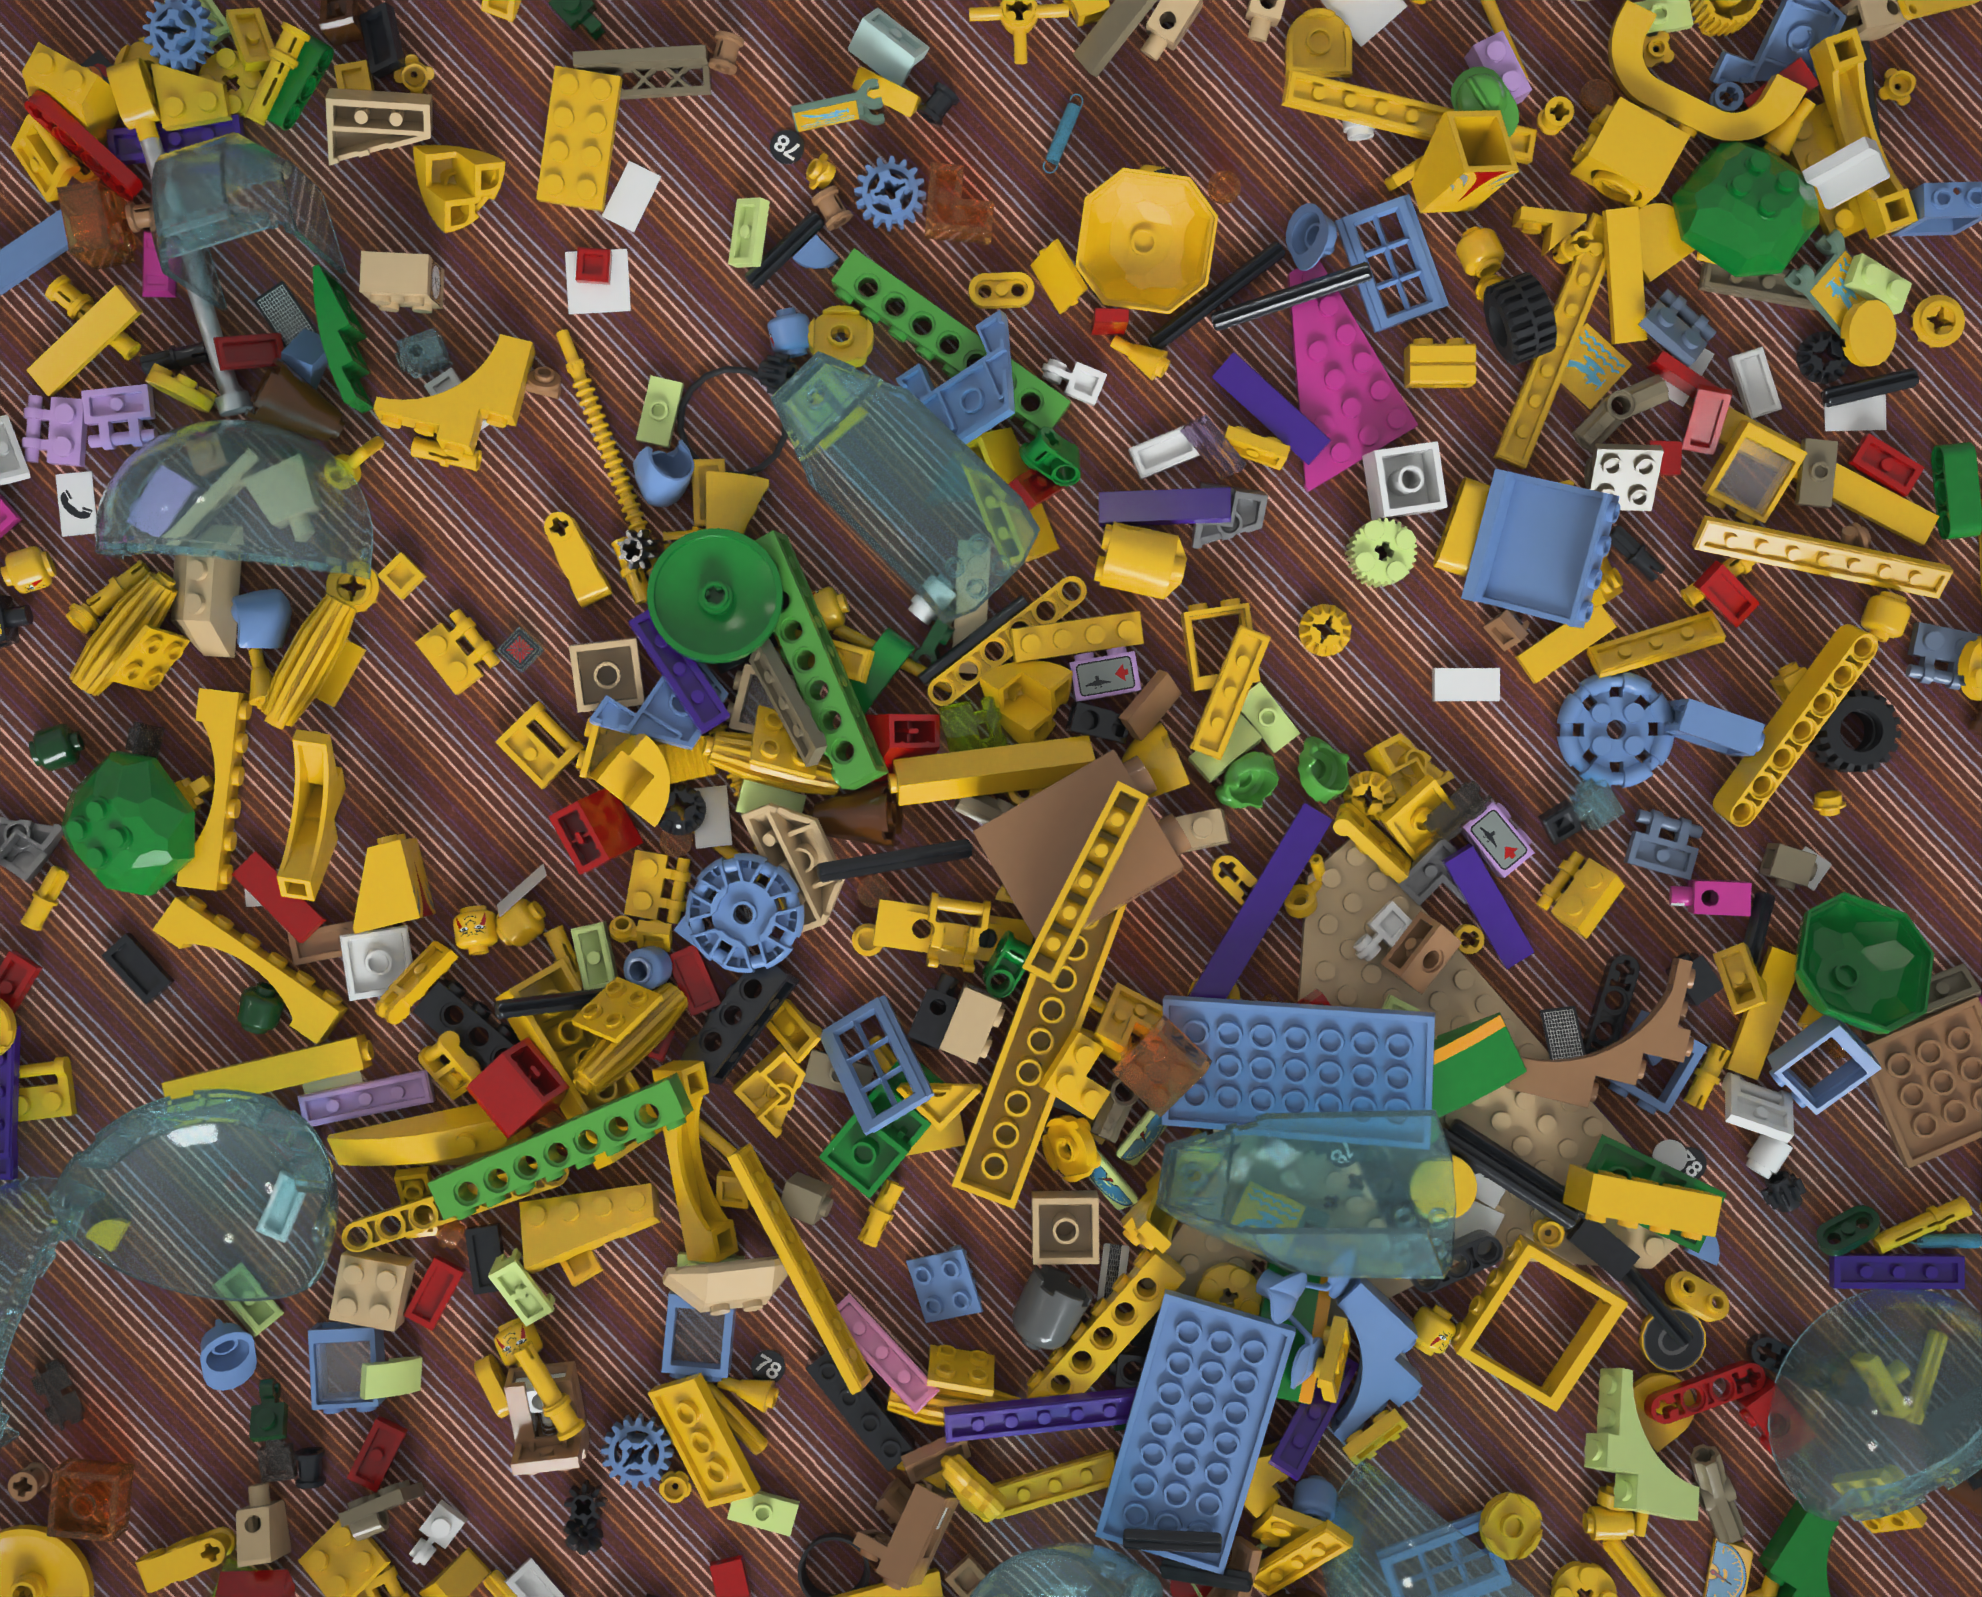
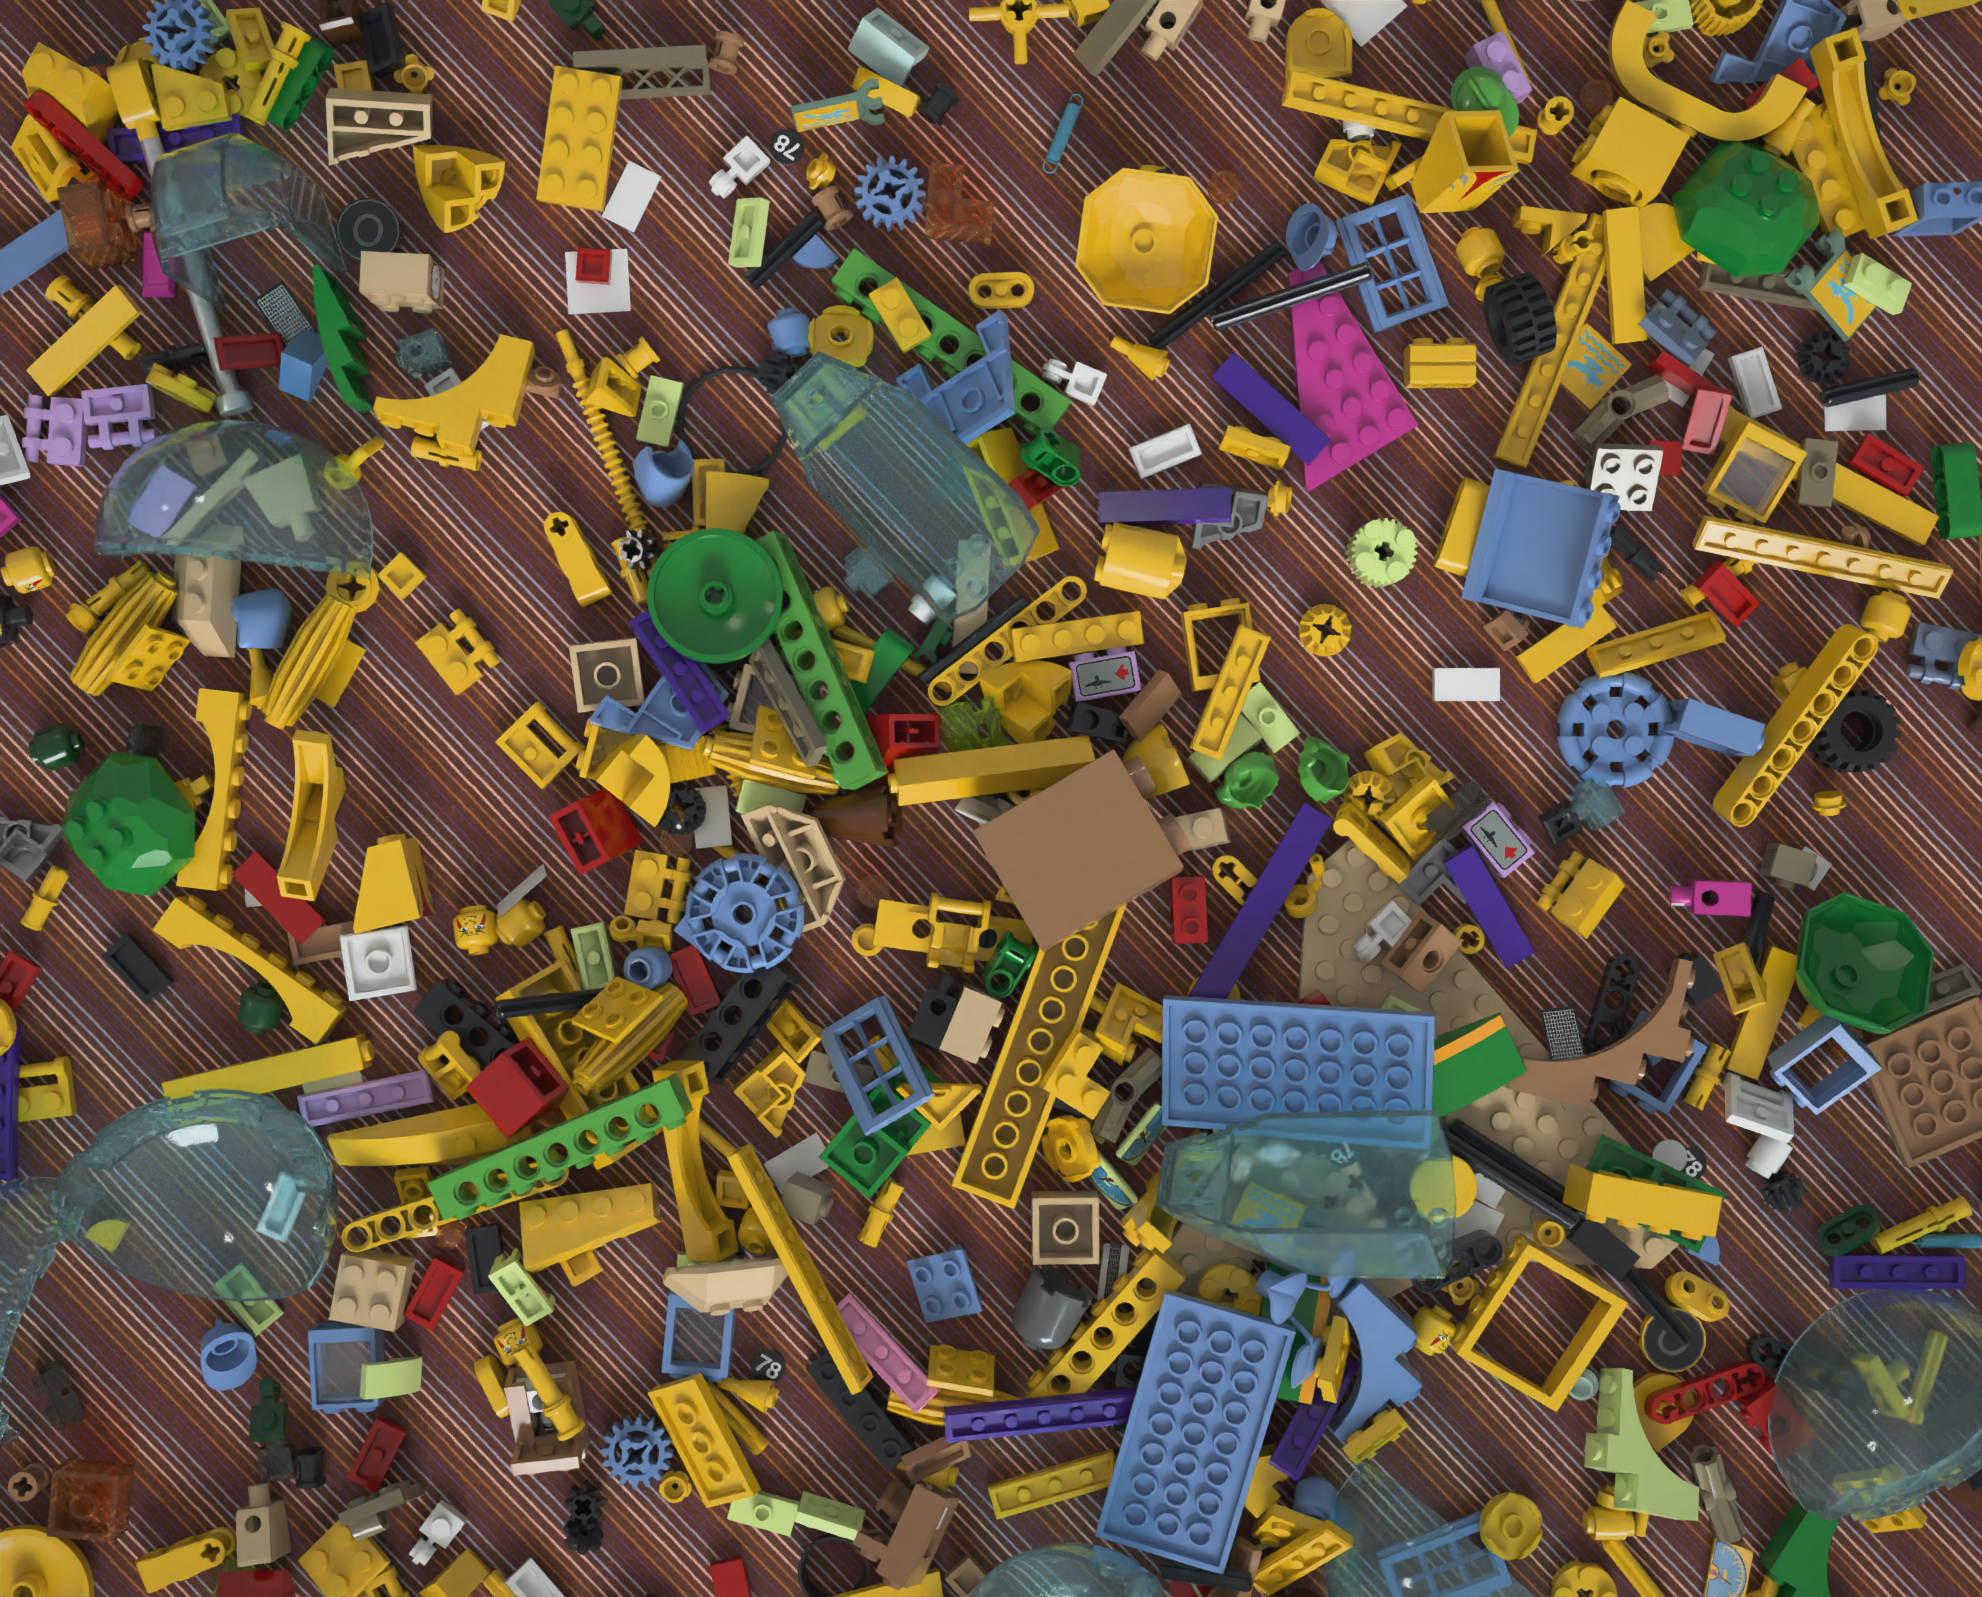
white sticker [55,471,98,537] -> none
reddish brown cone [244,357,345,442] -> none
yellow hinge [374,941,458,1025] -> none
tile [497,626,545,673] -> none
black axle [817,839,973,883] -> none
yellow rock [940,1454,1007,1523] -> none
yellow brick [1022,781,1149,984] -> none
yellow piece [1030,239,1088,314] -> none
red tile [1091,308,1129,336] -> none
clear orange brick [1112,1015,1212,1117] -> none
black axle [1123,1528,1222,1553] -> none
tile [1180,414,1247,480] -> none
white brick [1362,441,1448,520] -> none
sand blue plate [1624,809,1703,880] -> none
medium blue bush [1709,82,1744,113] -> none
white panel [1802,136,1890,209] -> none
yellow tile [1840,300,1896,367] -> none
yellow gear [1911,295,1965,348] -> none
none -> black tile [335,198,404,264]
none -> yellow slope [585,357,642,417]
none -> yellow bush [616,336,660,380]
none -> white plate [709,136,770,198]
none -> yellow head [738,1207,775,1255]
none -> white sticker [763,1132,829,1195]
none -> yellowish green plate [794,1491,866,1541]
none -> clear light blue brick [842,546,894,601]
none -> yellow plate [868,277,931,354]
none -> red brick [1168,875,1208,944]
none -> yellow plate [1267,480,1292,517]
none -> yellow slope [1313,139,1402,207]
none -> yellow plate [1441,1276,1479,1305]
none -> light aqua plate [1569,1368,1599,1400]

